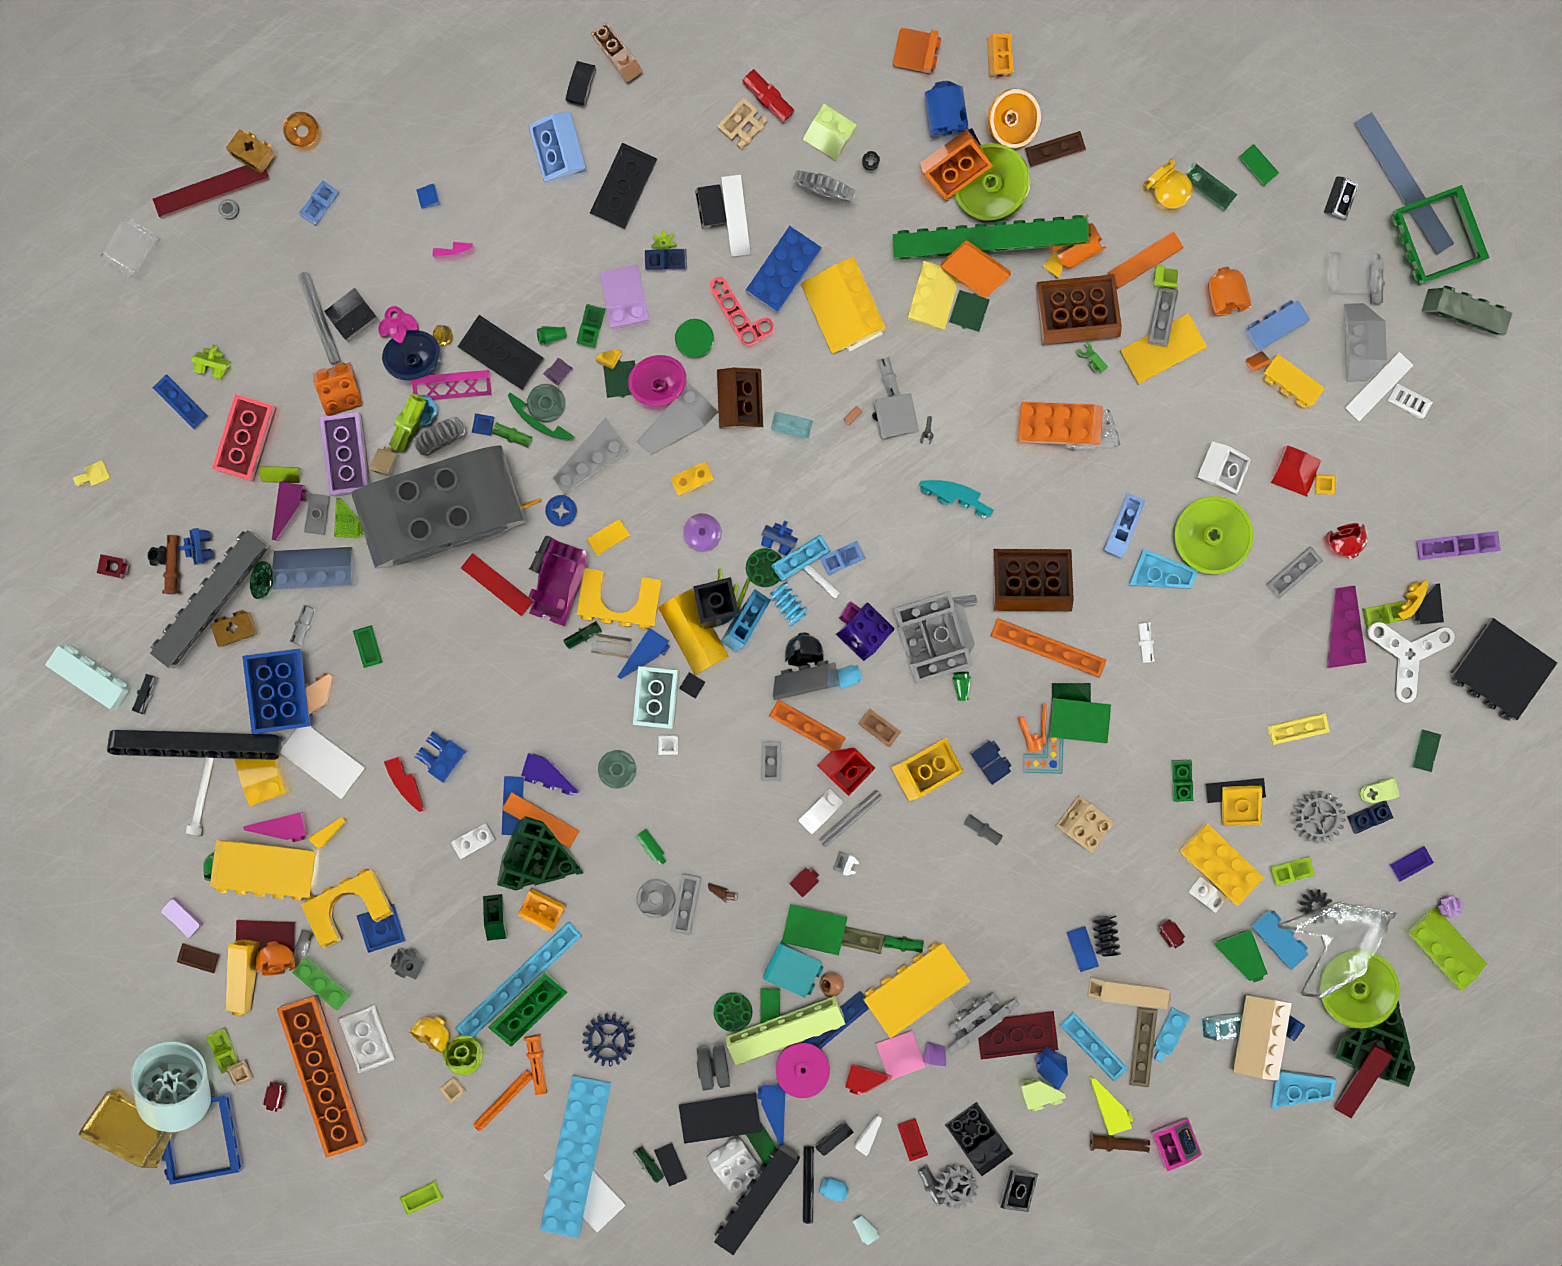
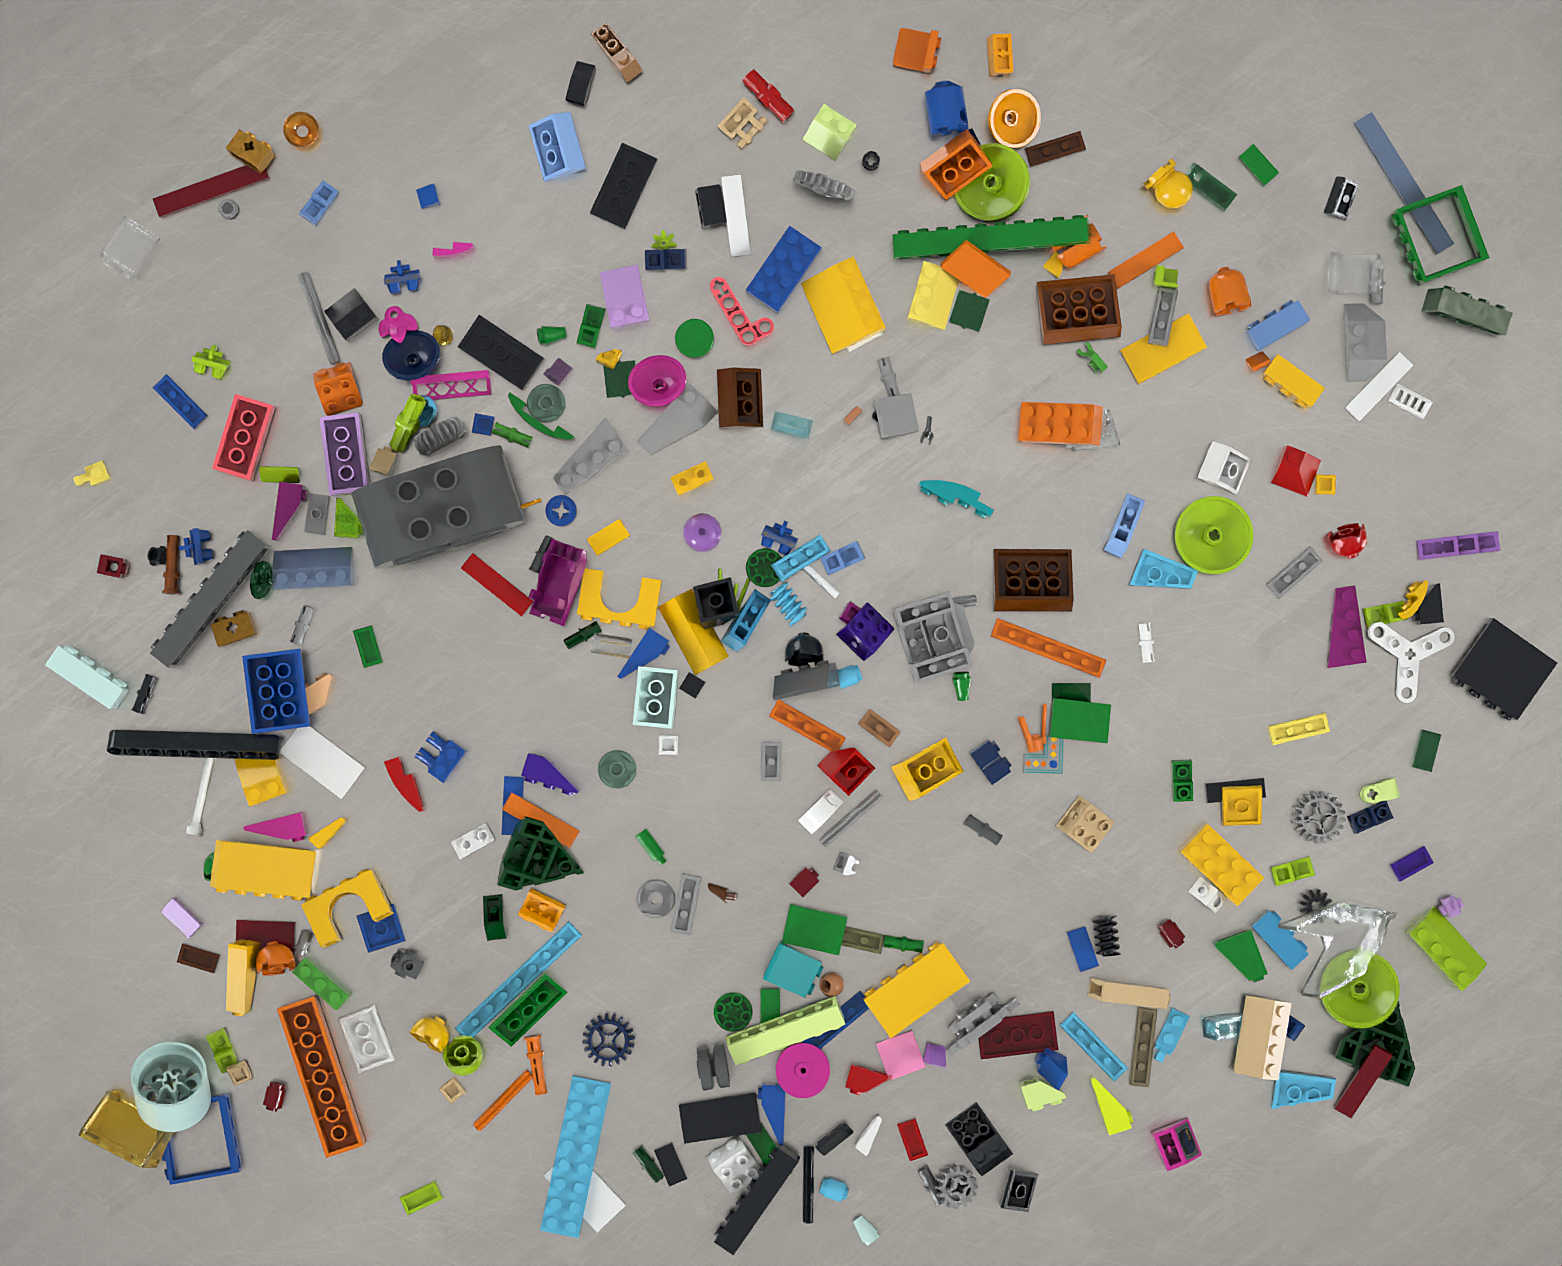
reddish brown pin [1090,1133,1150,1153] -> none
none -> blue hips [384,260,420,294]

